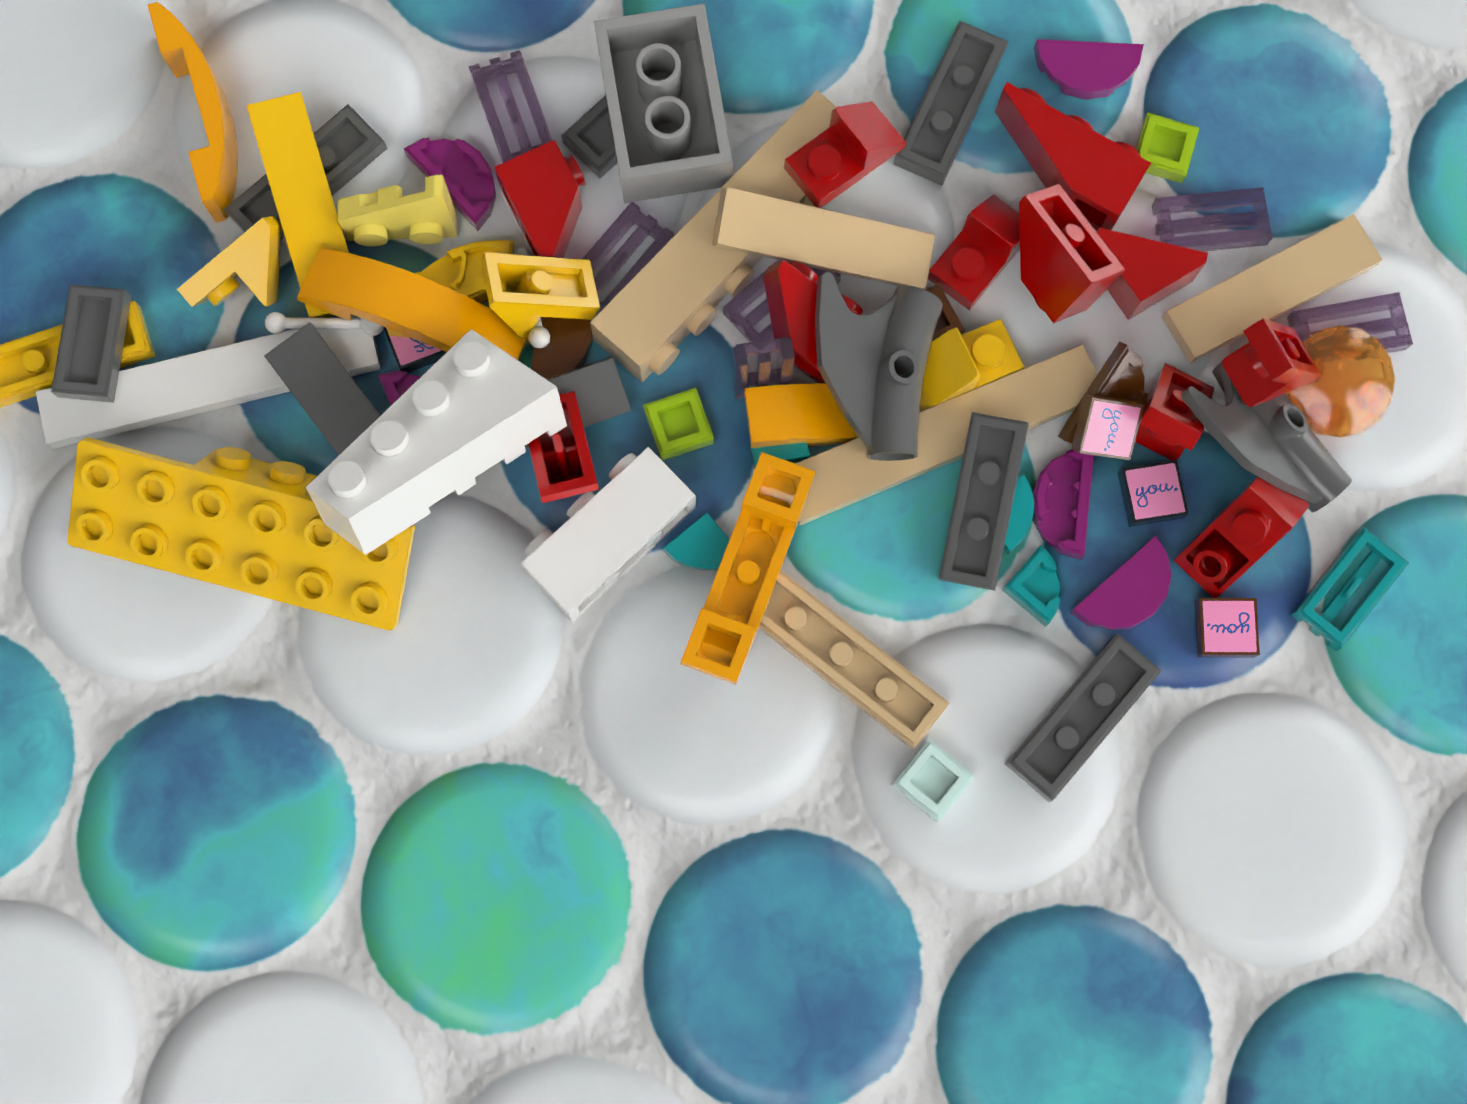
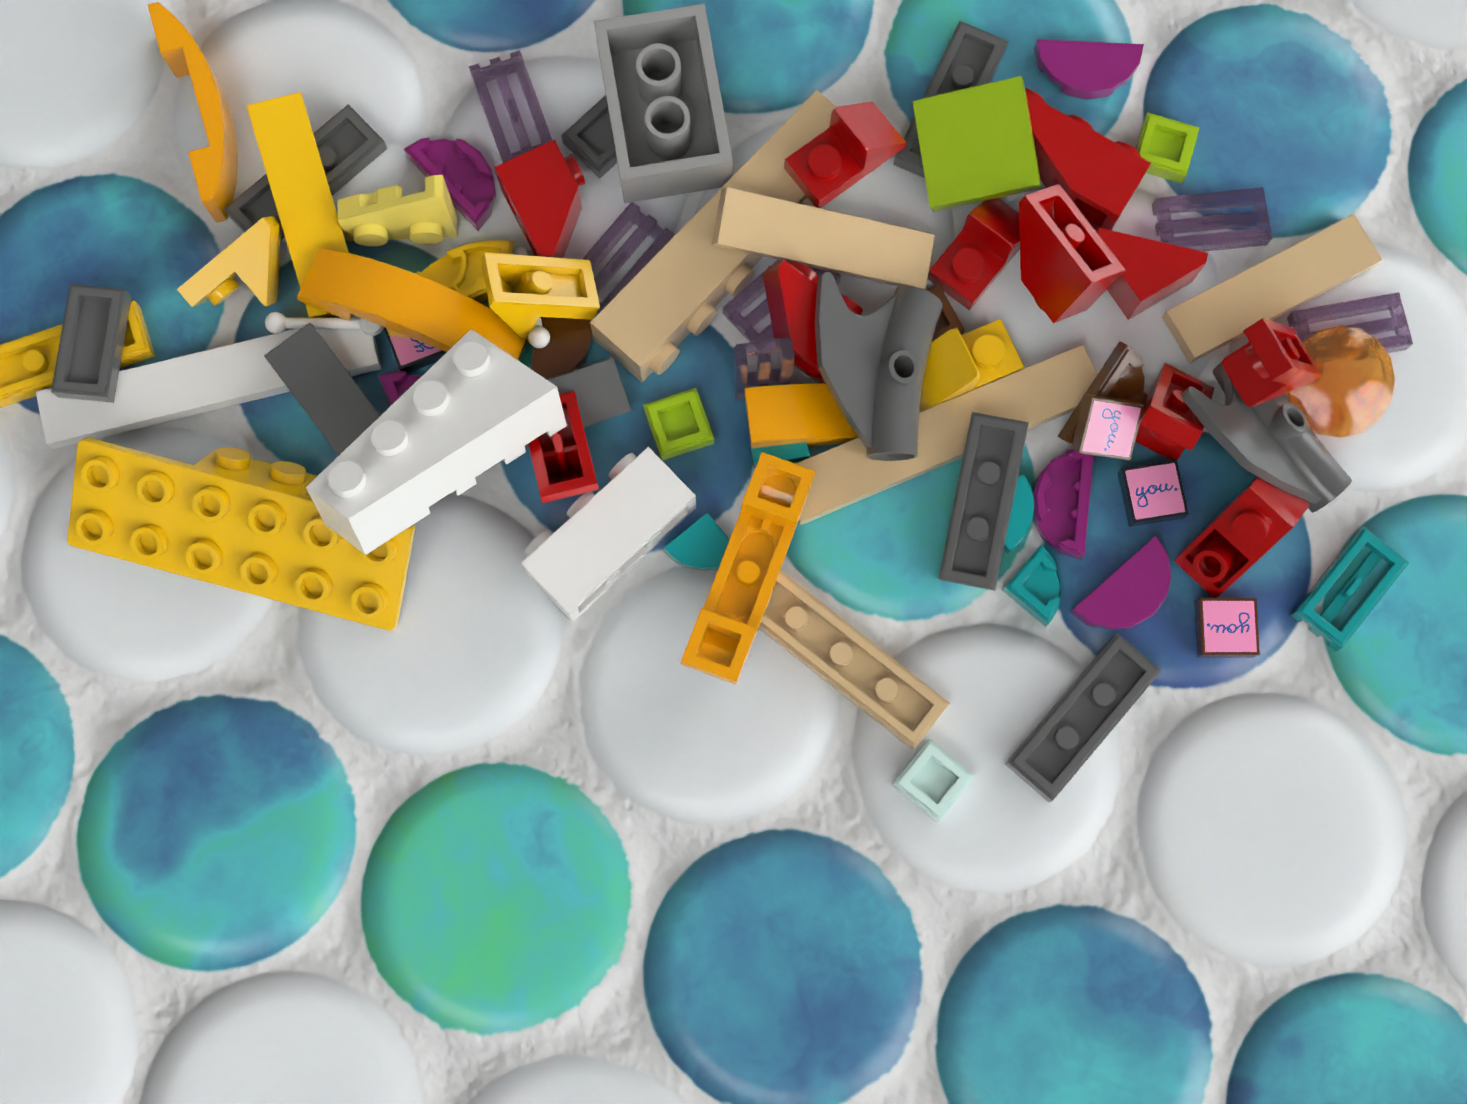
none -> lime tile [912,76,1042,212]

